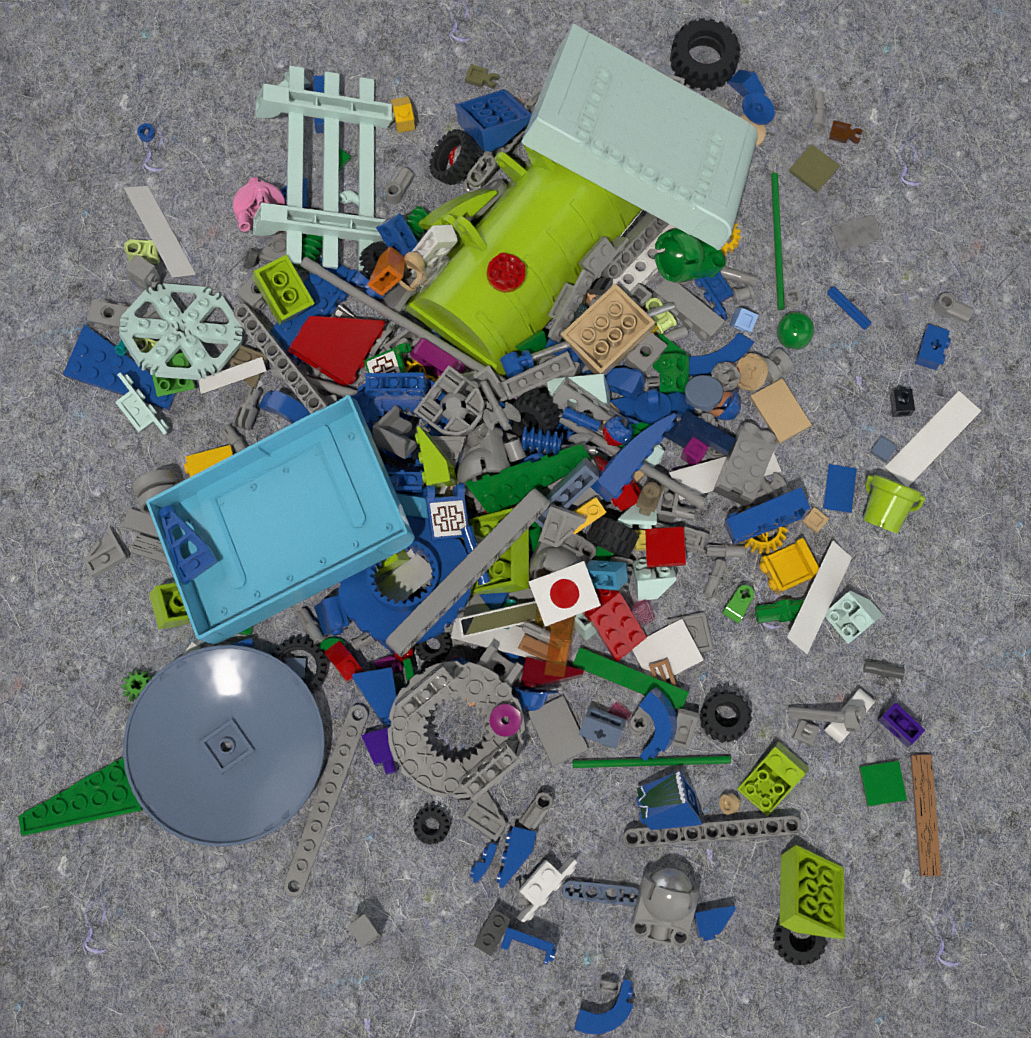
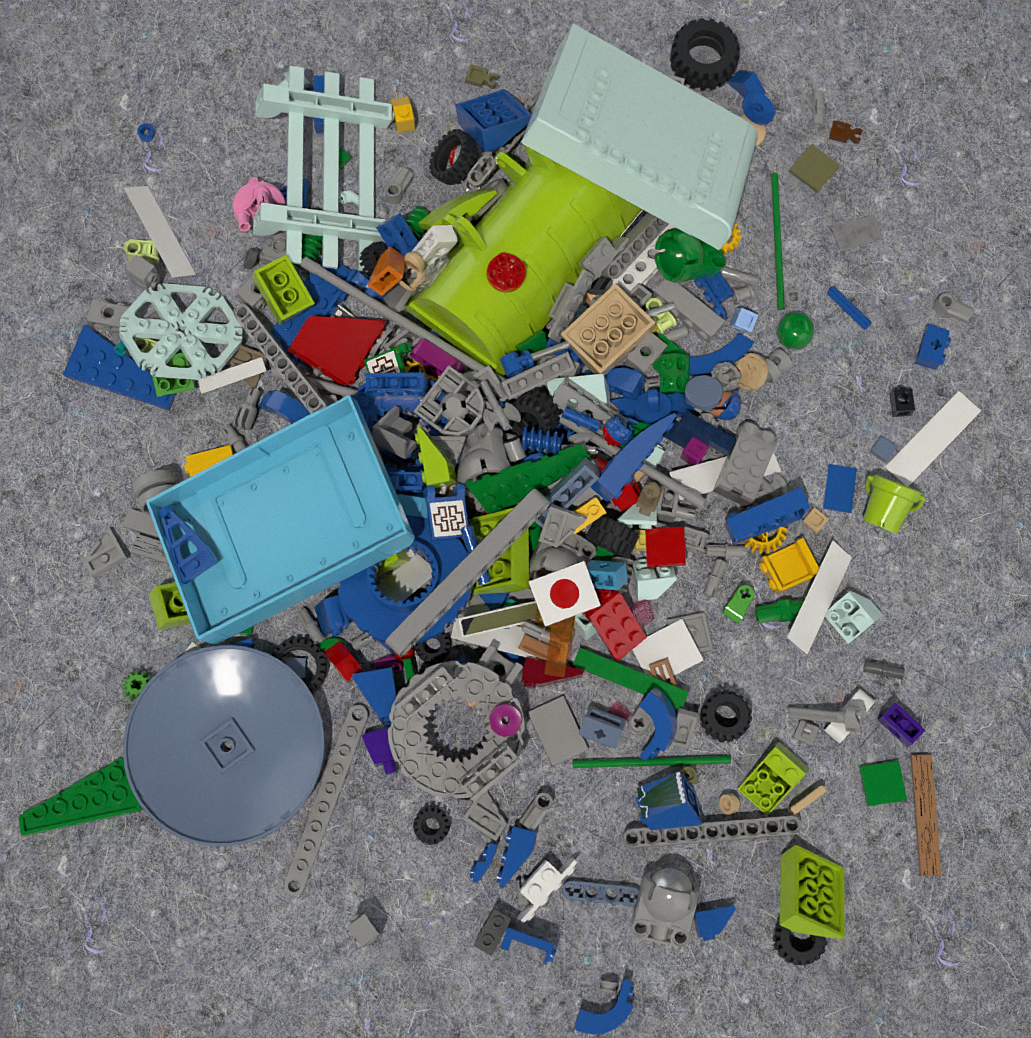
light aqua bracket [115,372,169,436] -> none
blue piece [512,686,559,711] -> none
tan tile [750,379,812,444] -> none
none -> olive plate [677,765,699,784]
none -> tan tile [788,786,827,816]

